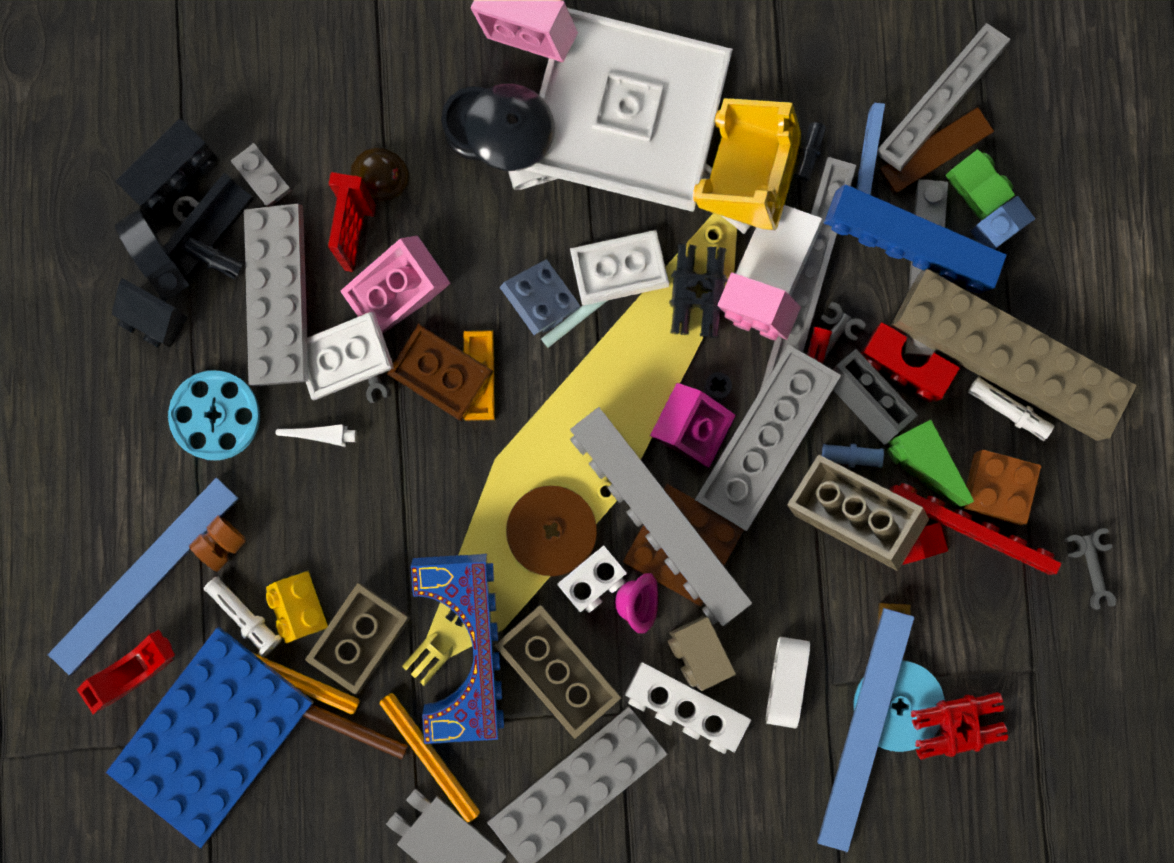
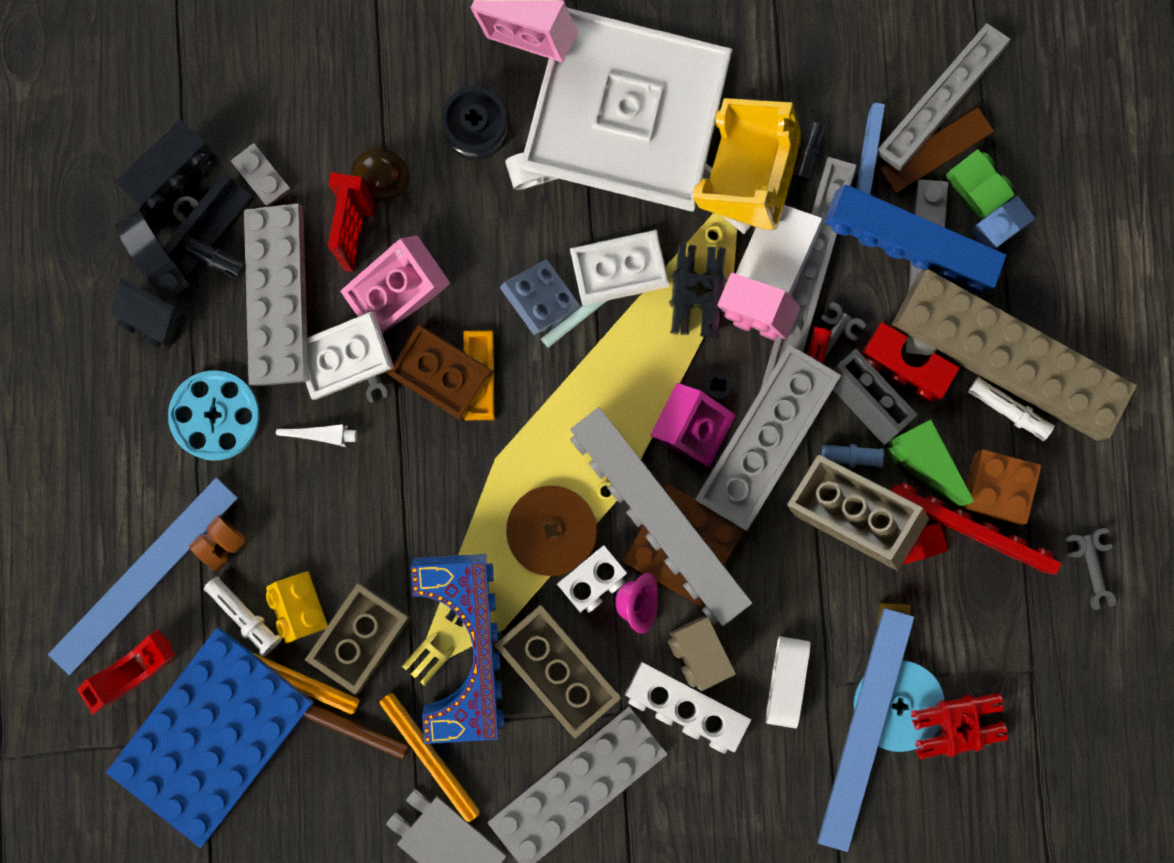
black dish [465,84,555,171] -> none

